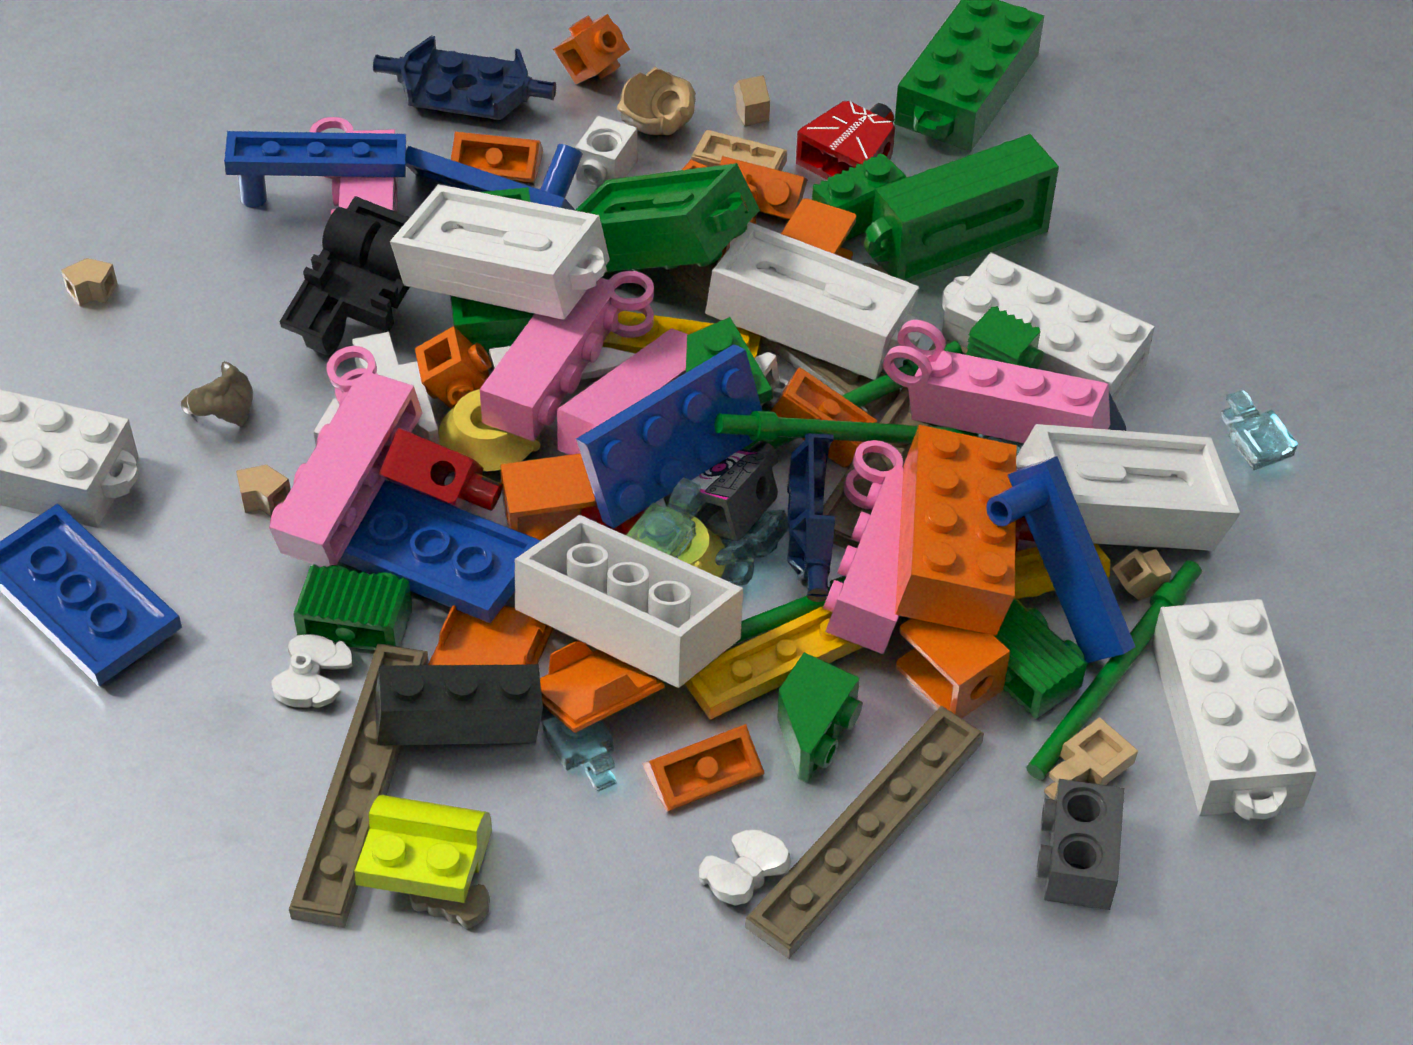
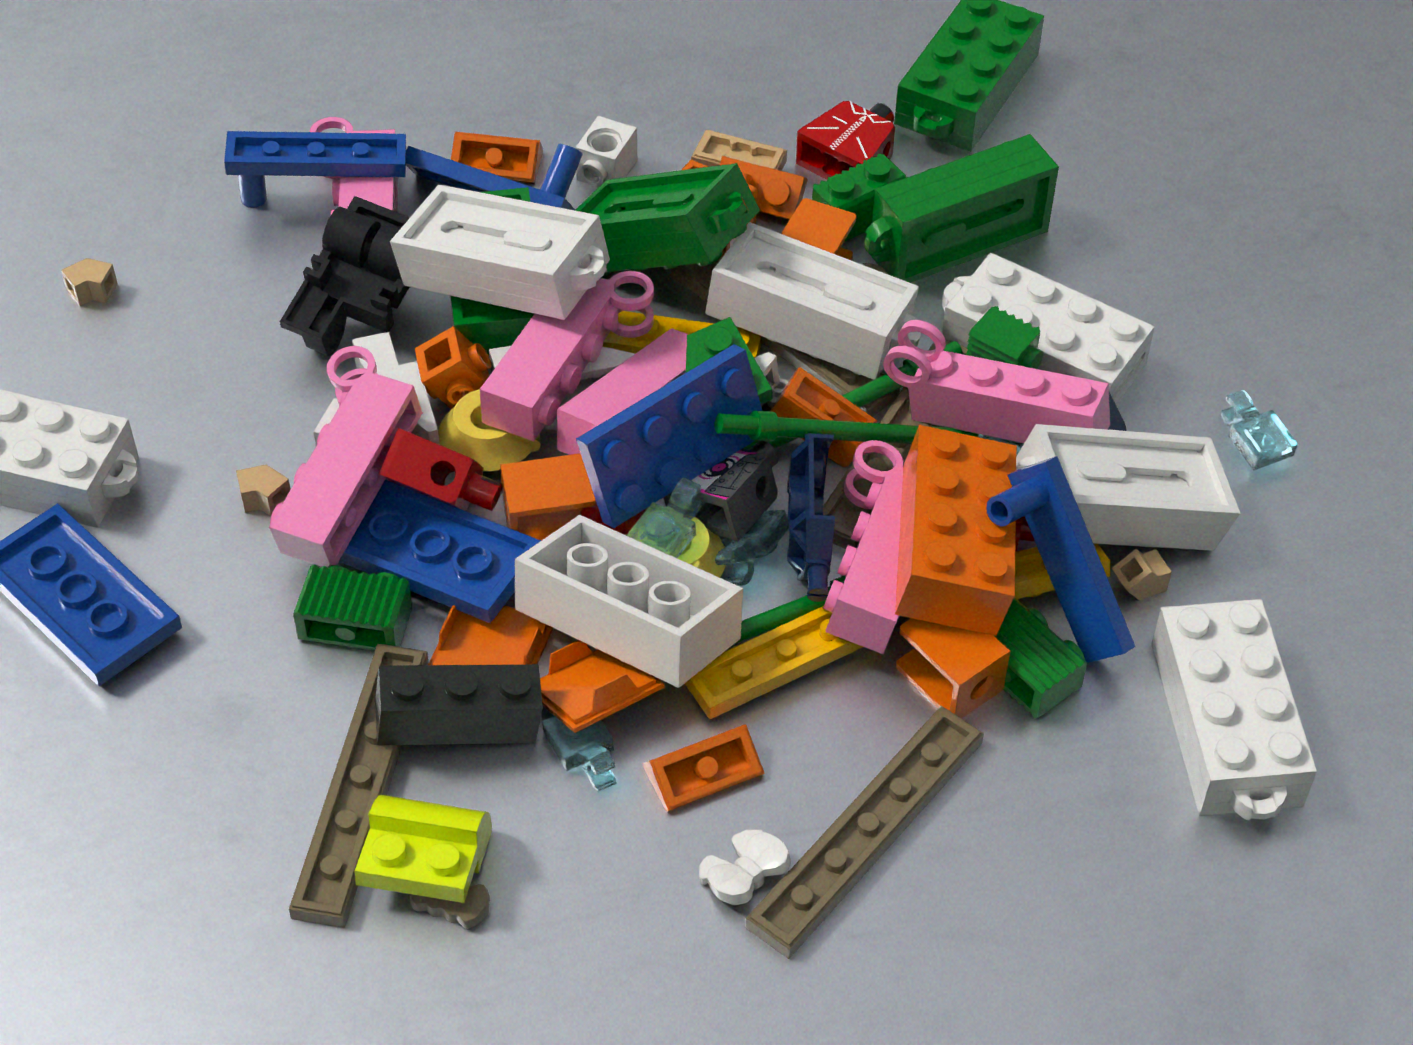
dark tan piece [181,361,253,426] -> none
white piece [271,634,353,708] -> none
dark blue plate [373,36,557,120] -> none
orange brick [553,14,630,84] -> none
tan hair [617,67,696,136] -> none
tan piece [733,75,770,126] -> none
green slope [777,652,863,783] -> none
green bar [1026,560,1202,780] -> none
dark grey brick [1036,779,1124,910] -> none
tan plate [1044,717,1138,800] -> none

